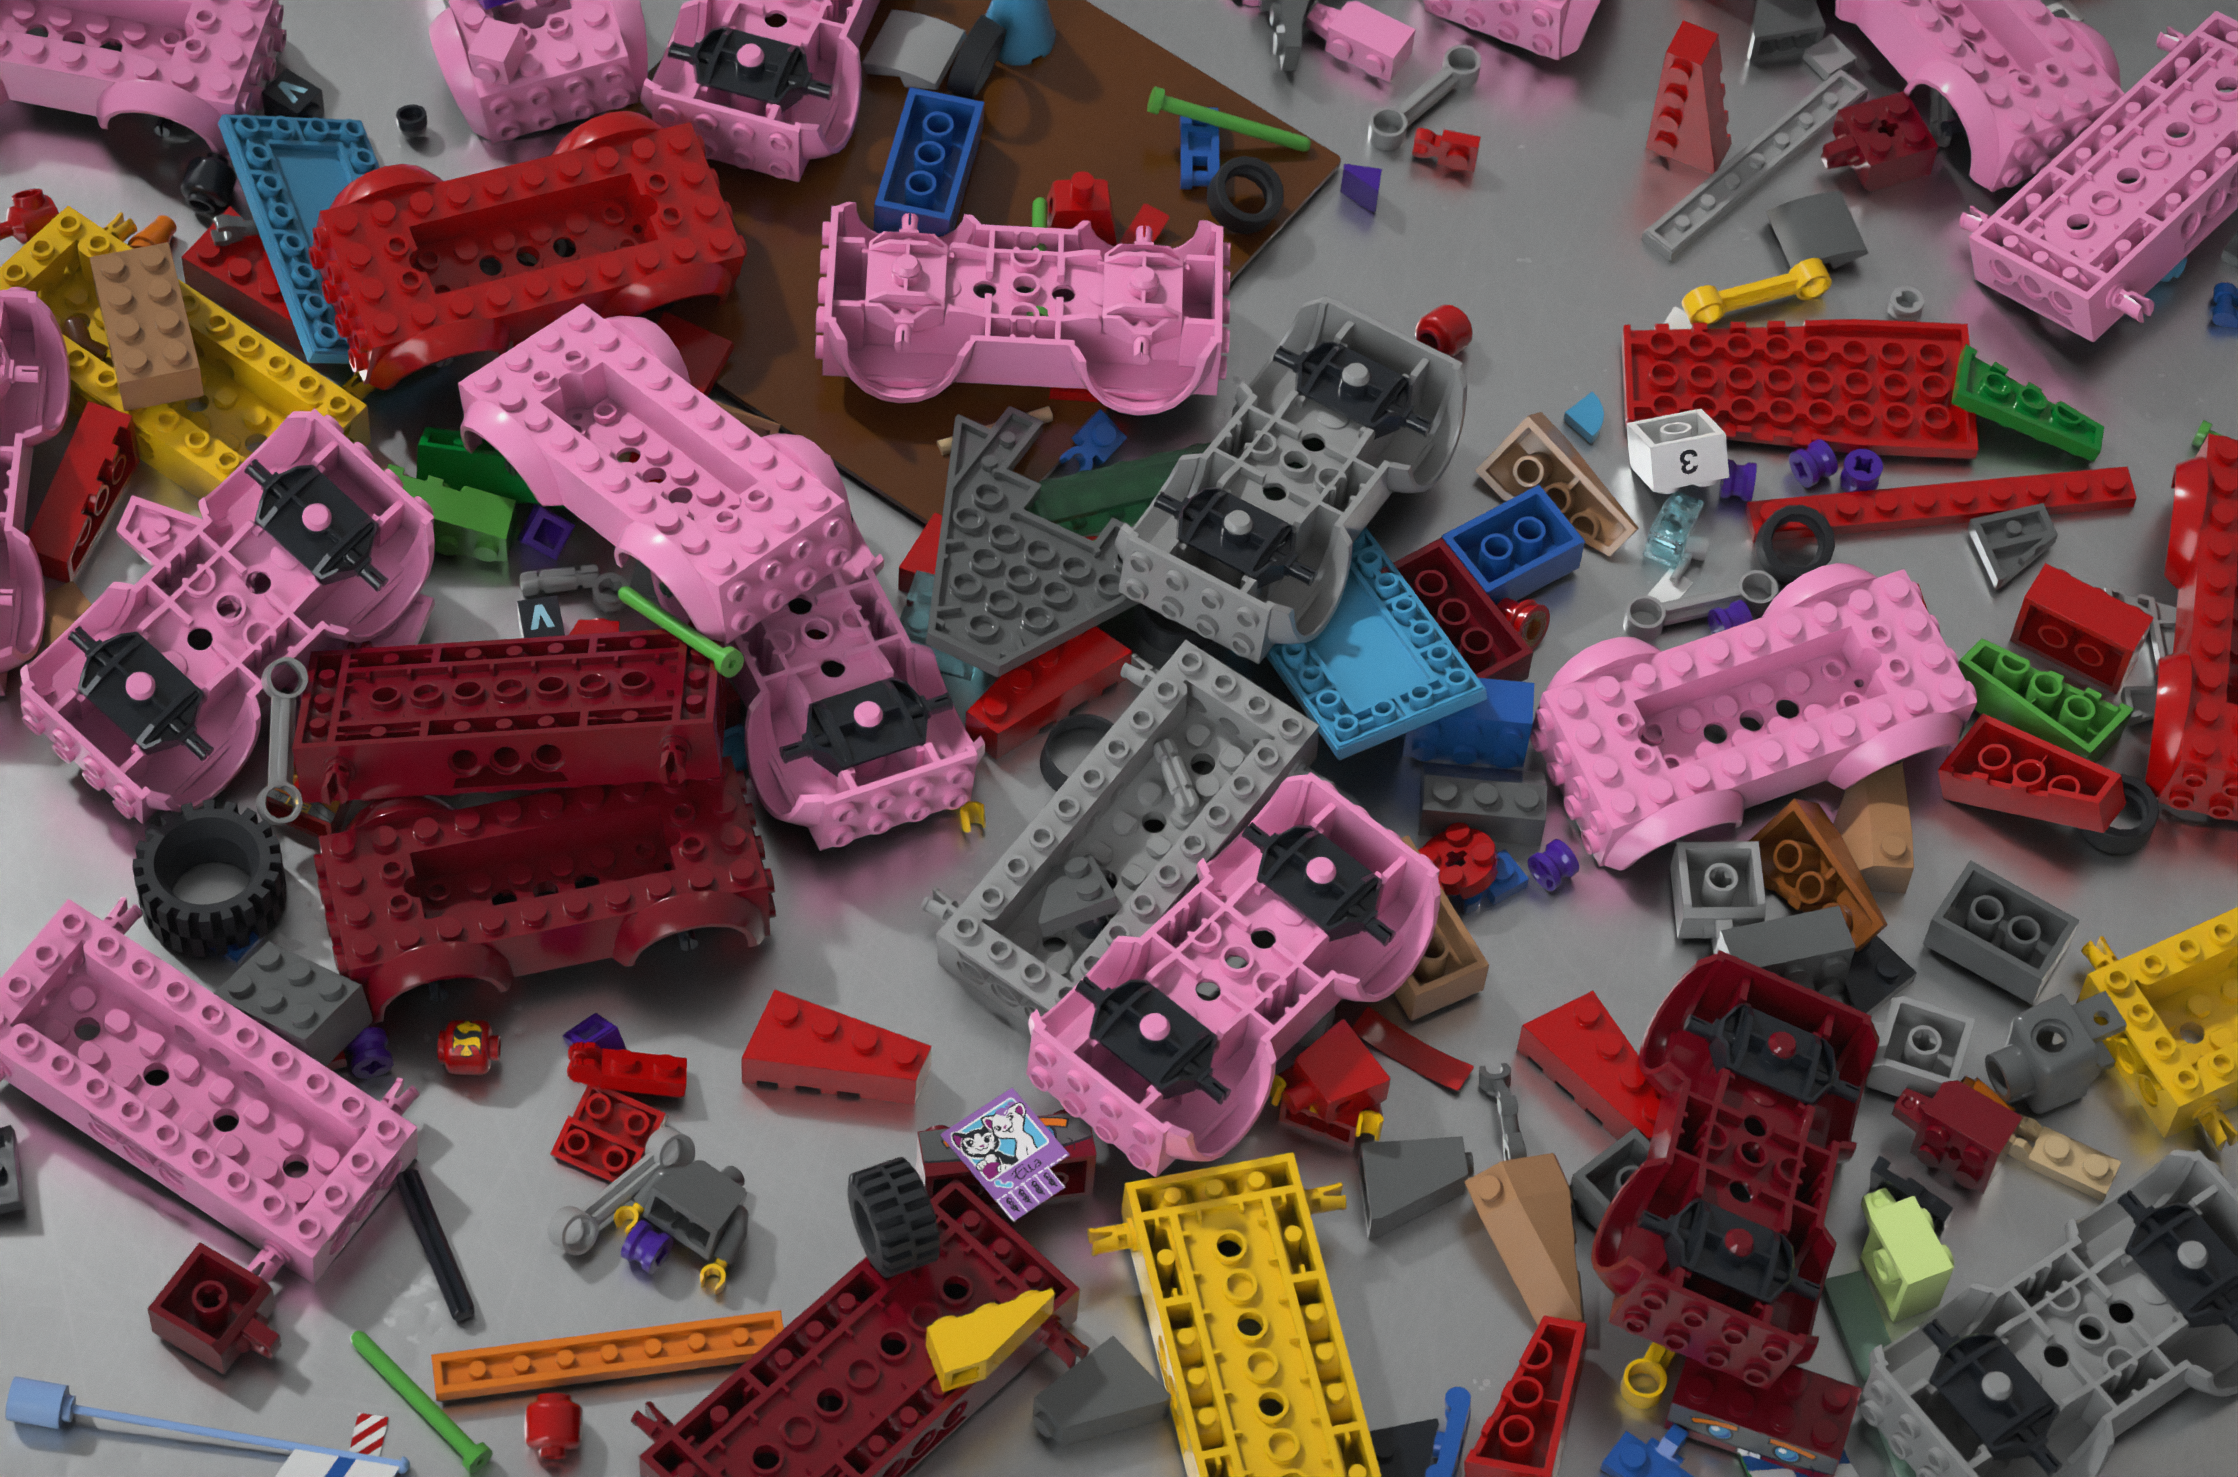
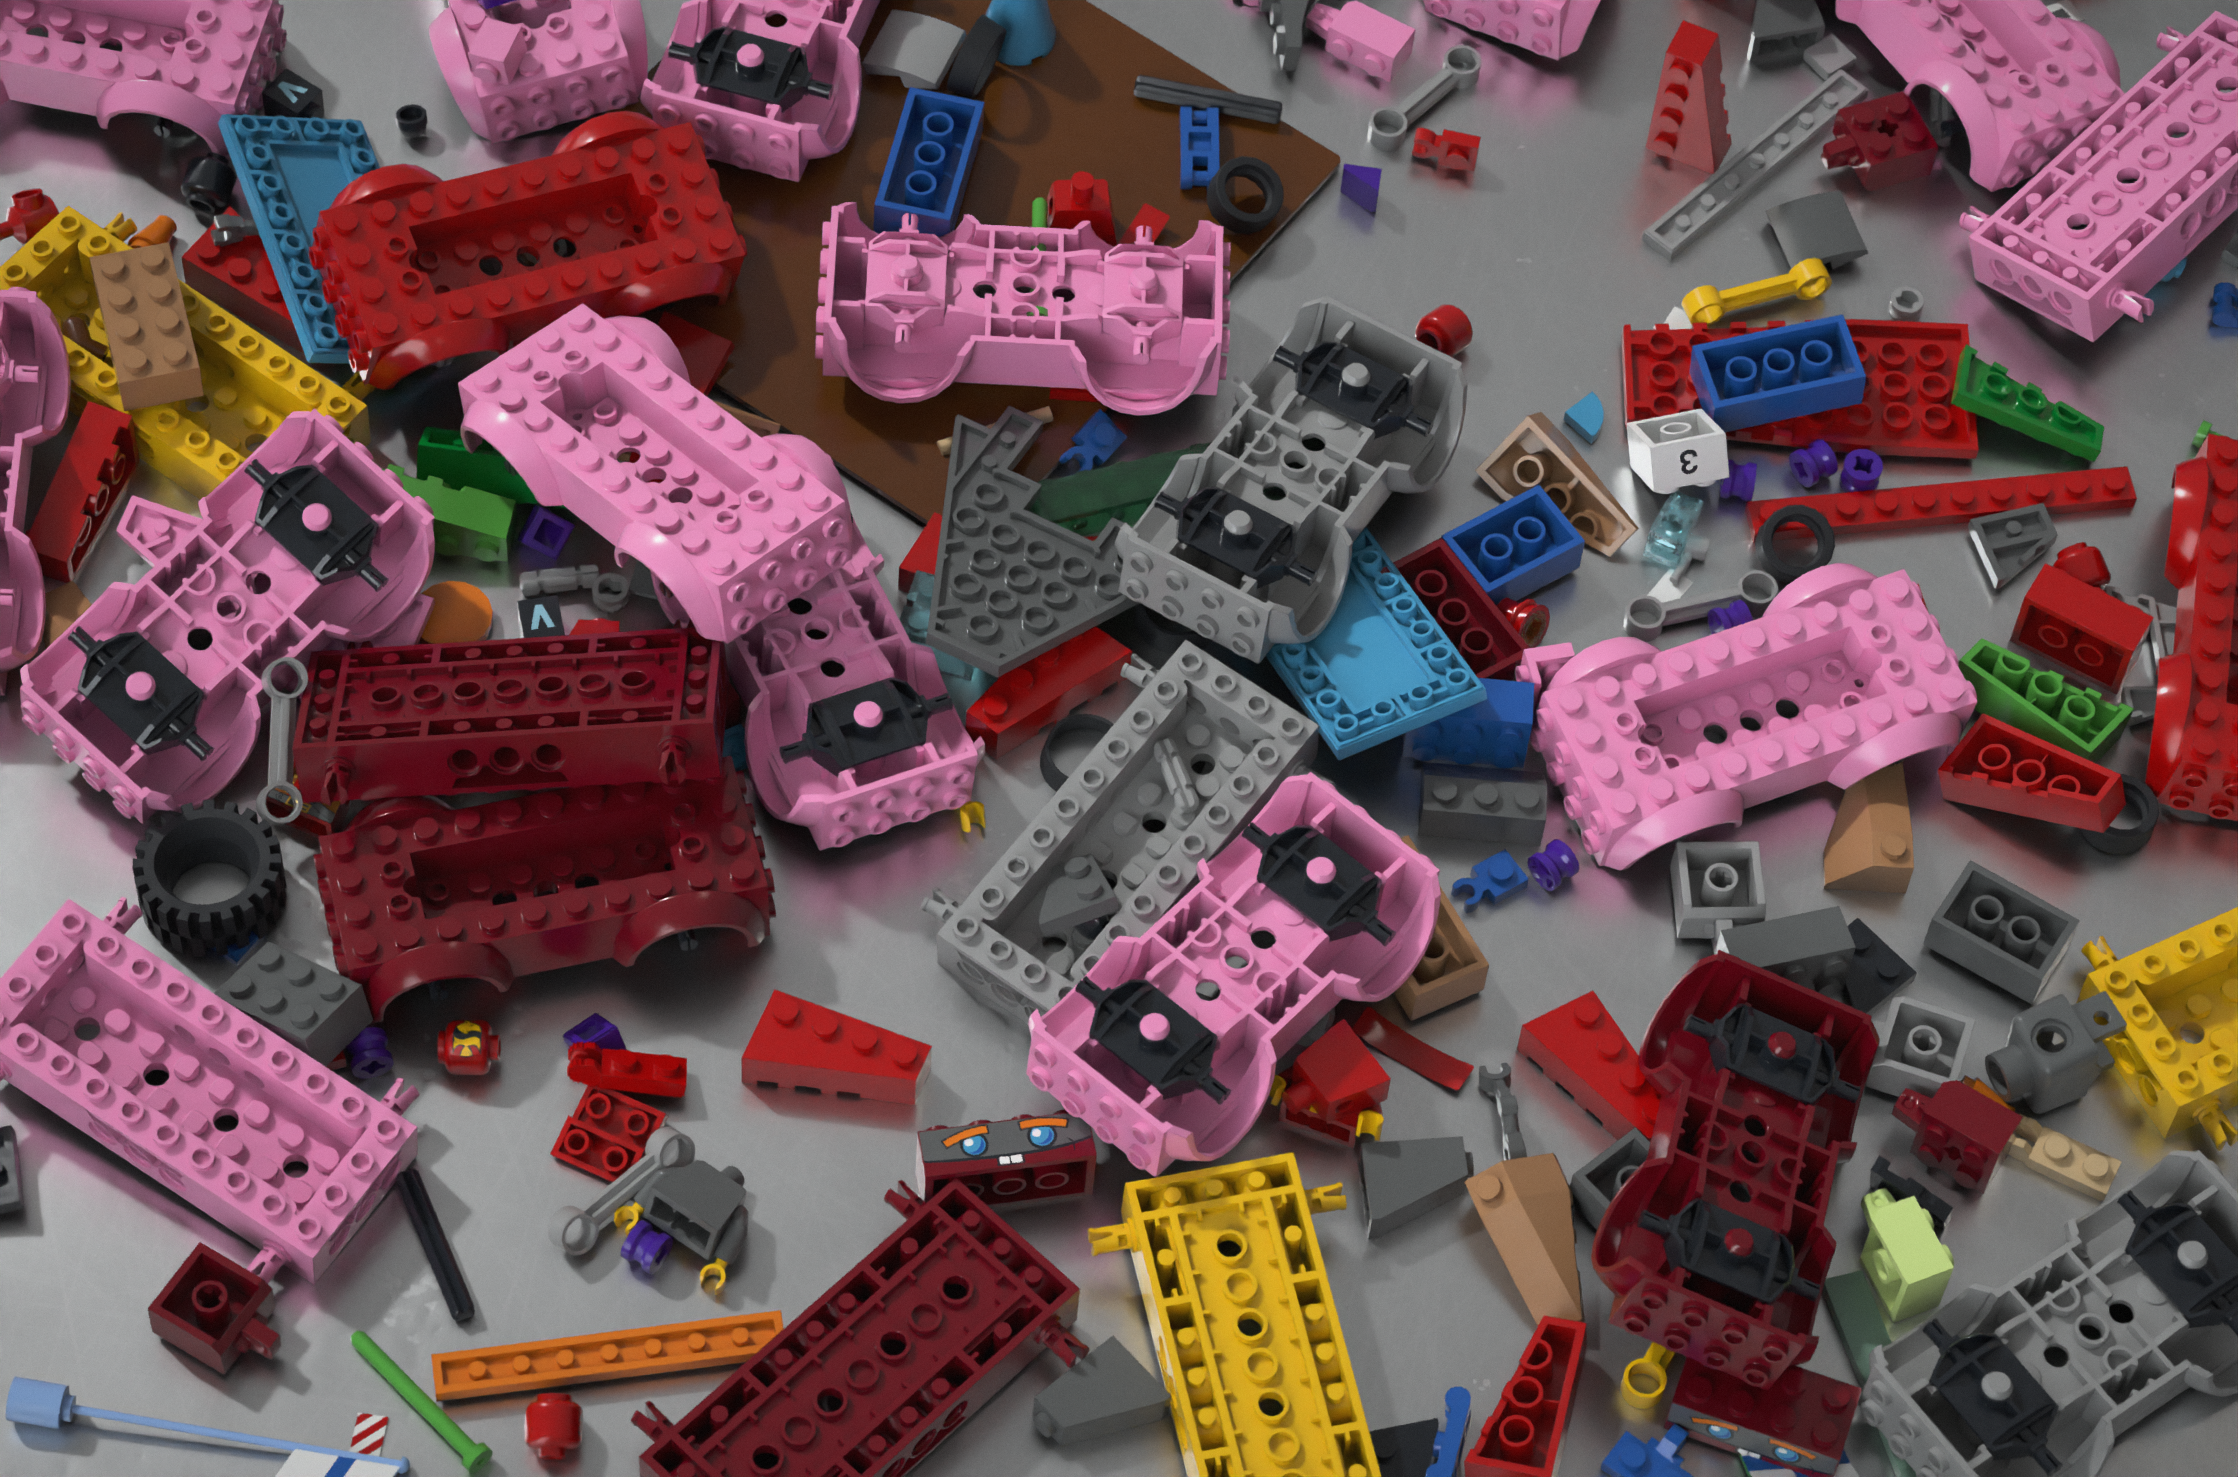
bright green bar [618,586,744,677] -> none
black tyre [847,1157,940,1278] -> none
yellow slope [926,1288,1055,1392] -> none
sticker [940,1087,1070,1222] -> none
bright green bar [1147,86,1311,152] -> none
red plate [1418,822,1499,899] -> none
dark orange wedge [1749,798,1888,952] -> none
none -> orange tile [420,581,493,644]
none -> black axle [1134,75,1283,124]
none -> bright pink bracket [1515,642,1575,719]
none -> blue brick [1689,314,1866,432]
none -> red head [2053,542,2111,589]

